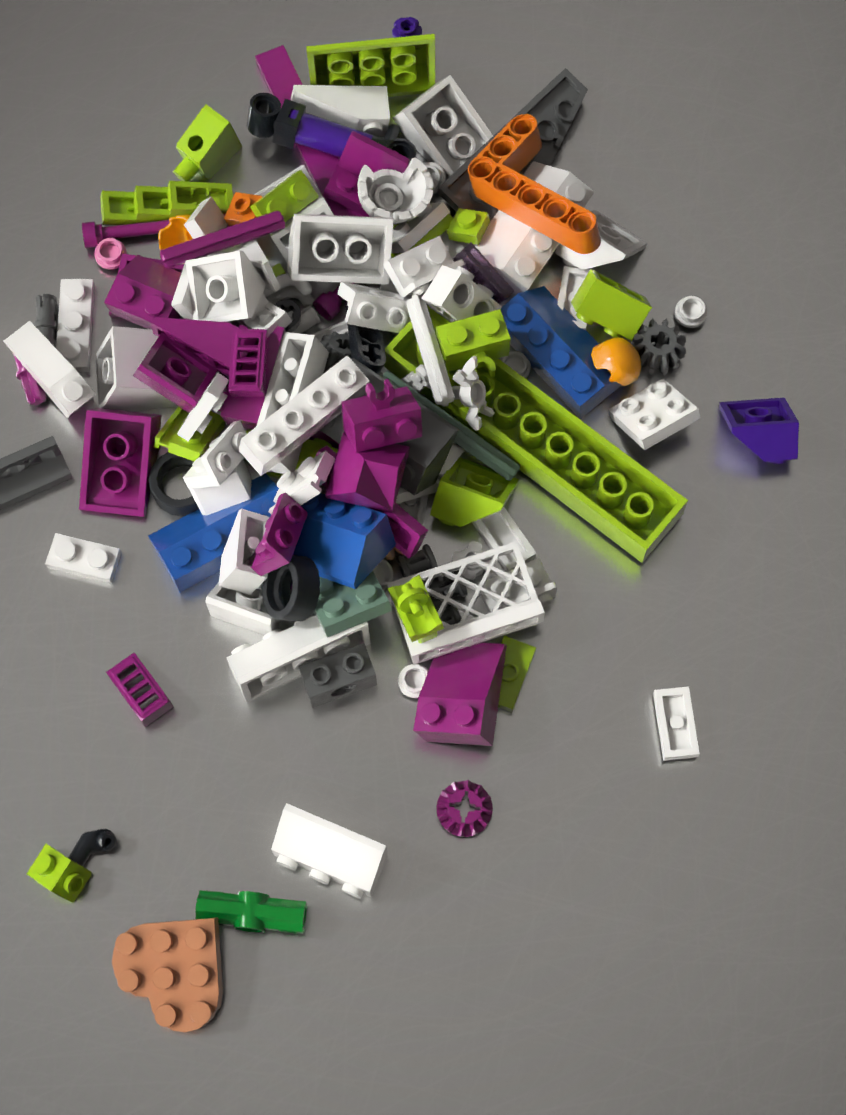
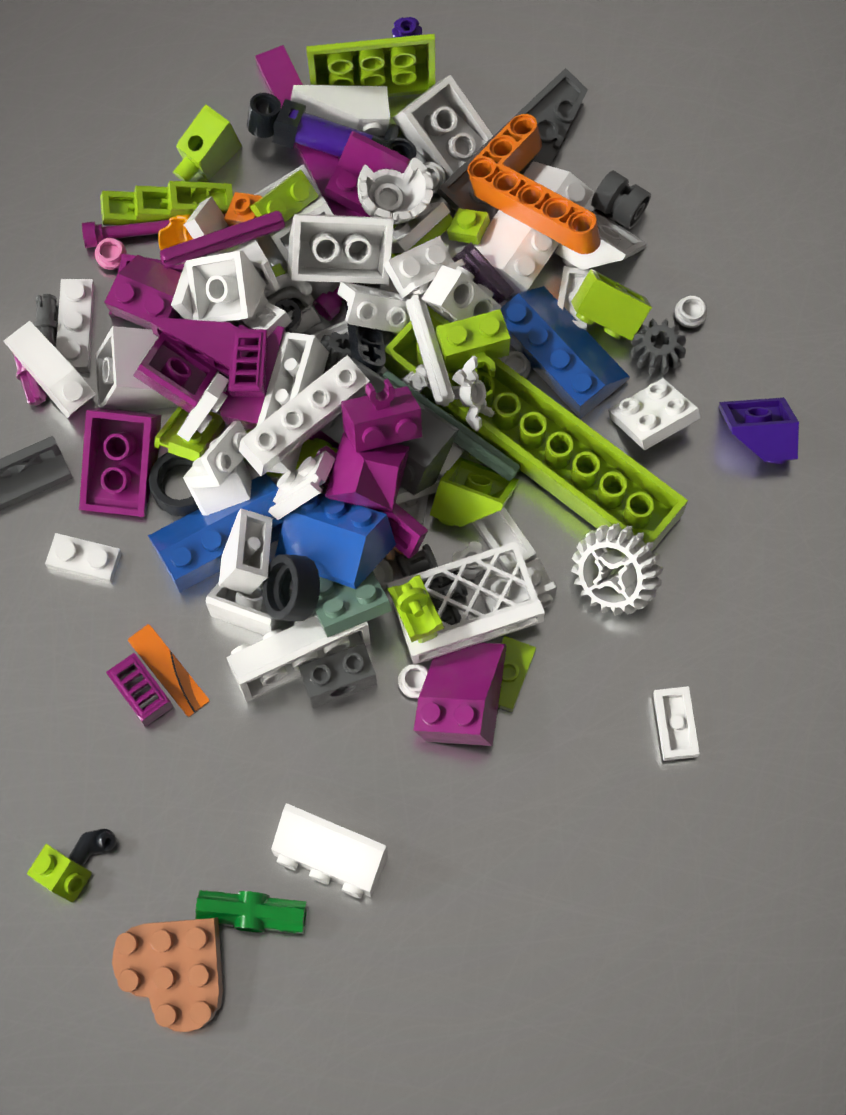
magenta bracket [251,492,308,576] -> none
magenta gear [436,780,493,837] -> none
light orange hair [591,337,641,386] -> none
none -> orange sticker [128,624,209,717]
none -> white gear [571,523,663,616]
none -> dark grey wheel [591,170,651,229]

